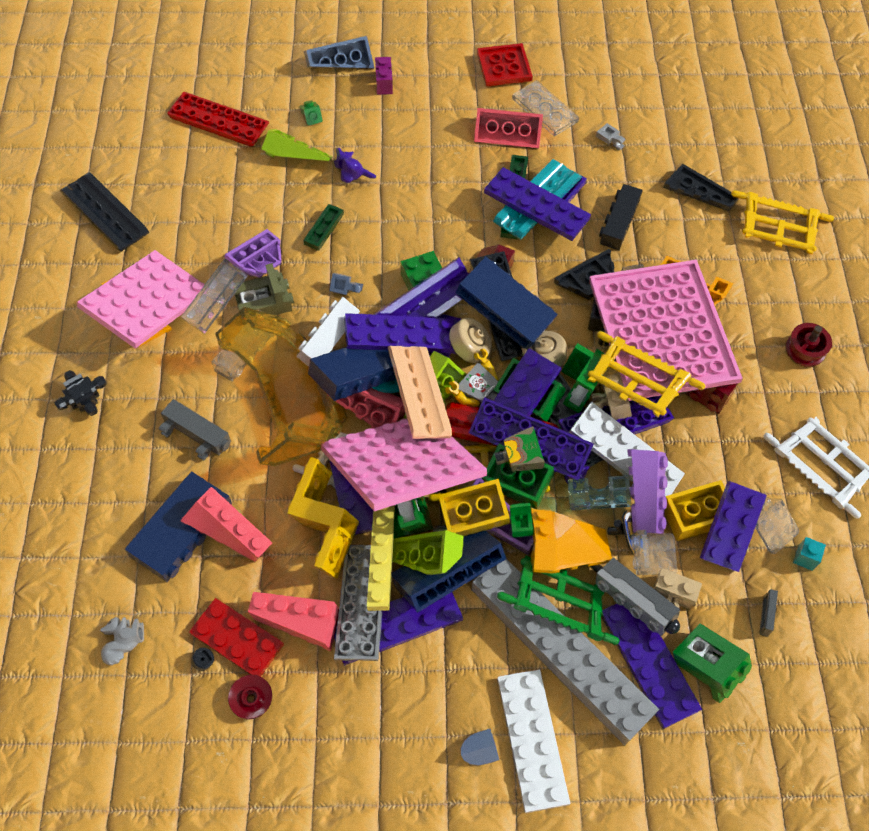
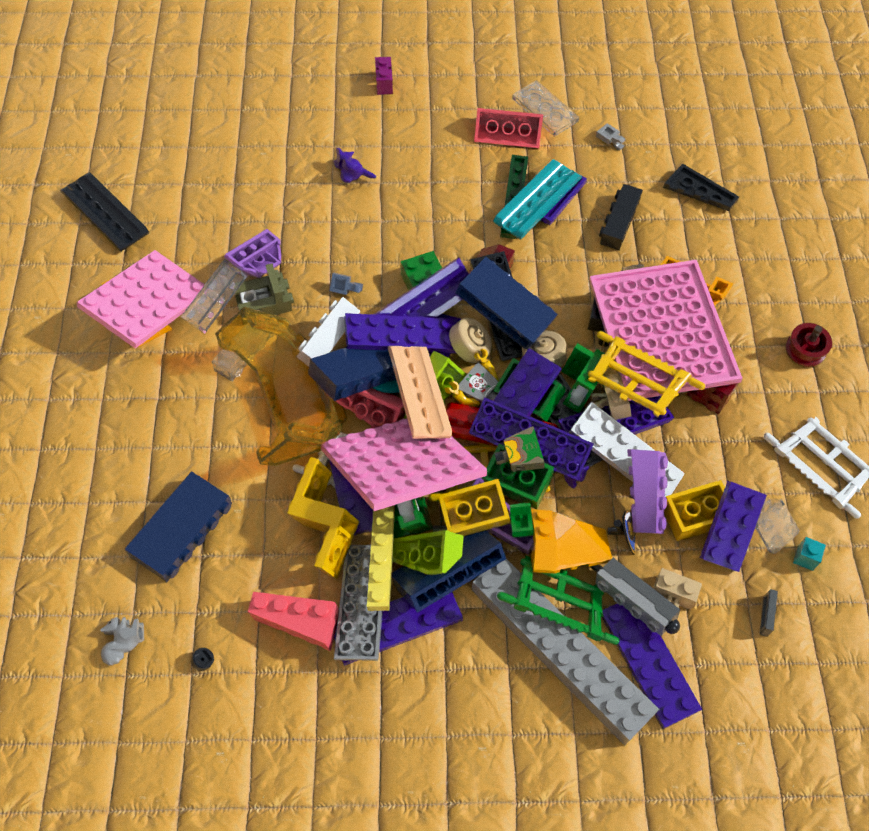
black piece [54,370,107,416] -> none
dark grey brick [159,399,231,461] -> none
red plate [167,91,269,147] -> none
coral wedge [180,487,272,562] -> none
red plate [189,598,284,676] -> none
dark red dish [228,675,273,720] -> none
lime wedge [262,129,333,161] -> none
green bracket [300,101,323,126] -> none
dark green plate [303,204,344,251] -> none
sand blue wedge [304,36,374,68] -> none
sand blue brick [461,729,499,765] -> none
red plate [477,43,533,86] -> none
dark purple plate [484,167,591,241] -> none
white plate [497,670,570,814] -> none
black wing [554,249,615,299] -> none
clear light blue arch [568,475,631,510] -> none
clear bracket [631,530,678,575] -> none
green brick [673,623,752,703] -> none
yellow piece [731,190,834,255] -> none

